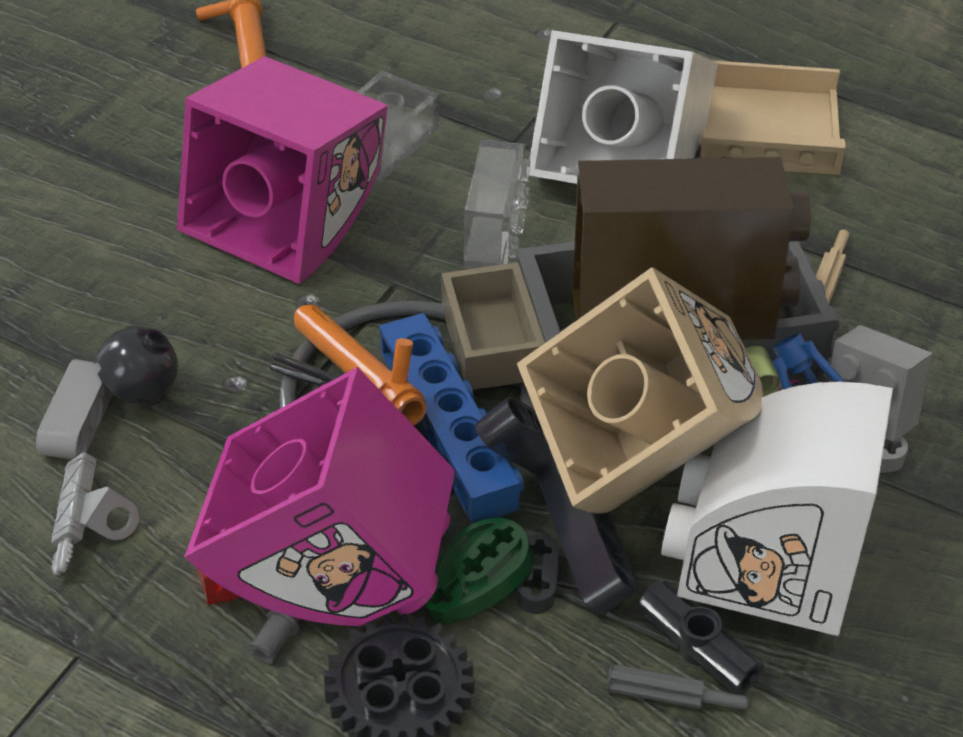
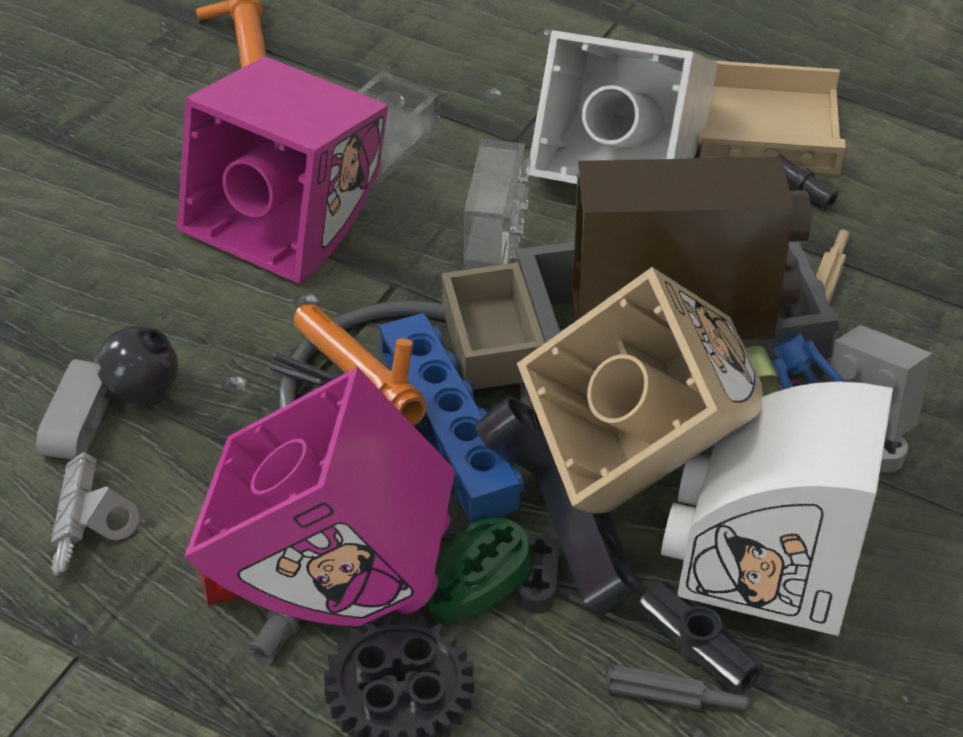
none -> black pin [776,154,839,211]

